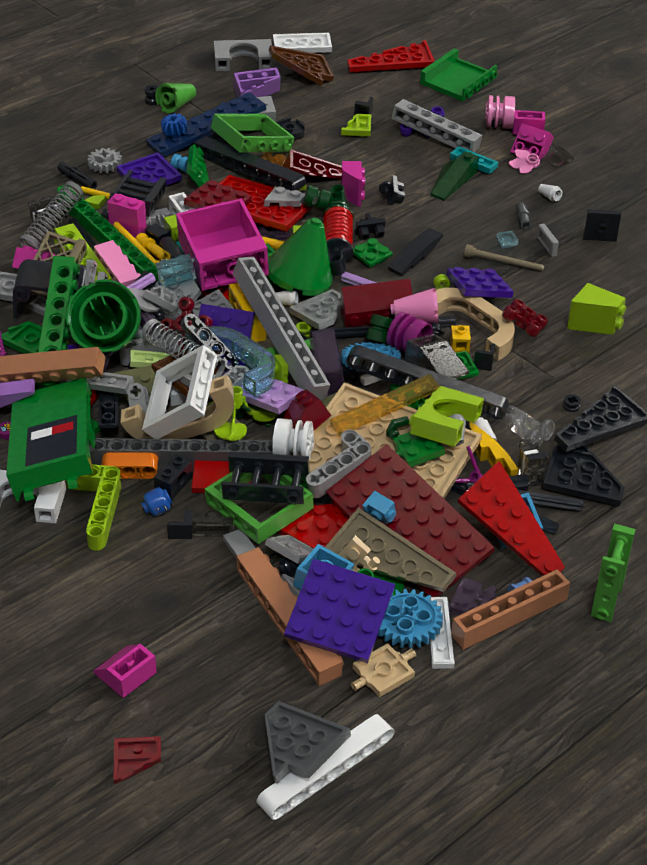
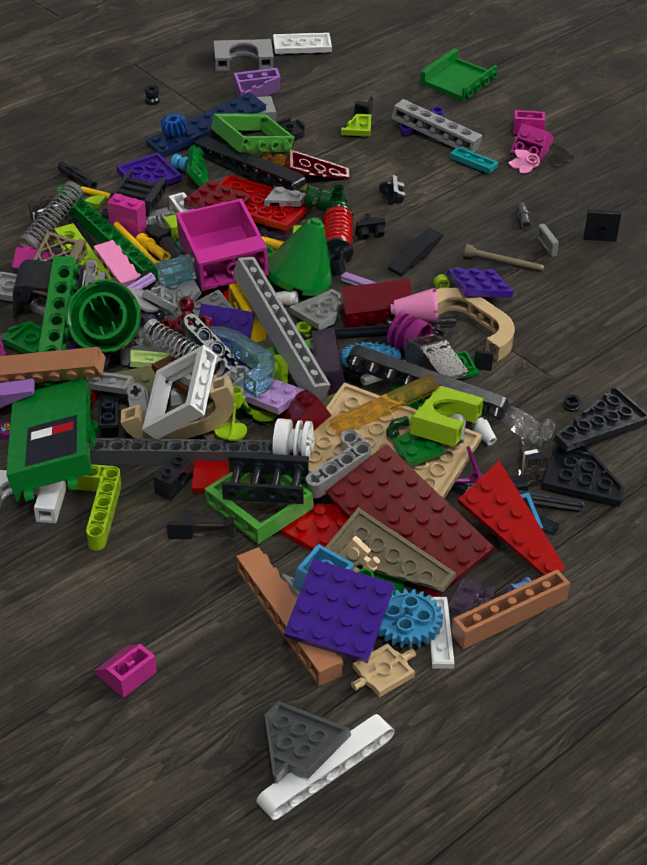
light grey gear [87,148,122,173] -> none
orange beam [101,452,159,479] -> none
dark red wing [113,736,161,784] -> none
blue head [141,487,172,517] -> none
bright green cone [155,83,196,113] -> none
light grey tile [223,529,255,558] -> none
light grey tile [265,535,313,564] -> none
reddish brown wing [268,45,334,86] -> none
black plant [279,556,300,577] -> none
dark pink slope [341,161,365,207] -> none
red wing [347,40,435,73] -> none
green piece [353,238,393,268] -> none
dark azure brick [362,491,396,524] -> none
dark green wheel [365,314,394,344] -> none
dark green wedge [431,151,479,201] -> none
yellow brick [450,325,471,353] -> none
yellow slope [469,422,518,476] -> none
bright pink wheel [485,95,515,129] -> none
clear light blue plate [496,231,518,248] -> none
dark red gear [502,299,548,337] -> none
white cone [538,184,562,202] -> none
lime slope [567,283,626,335] -> none
bright green fence [591,523,636,622] -> none

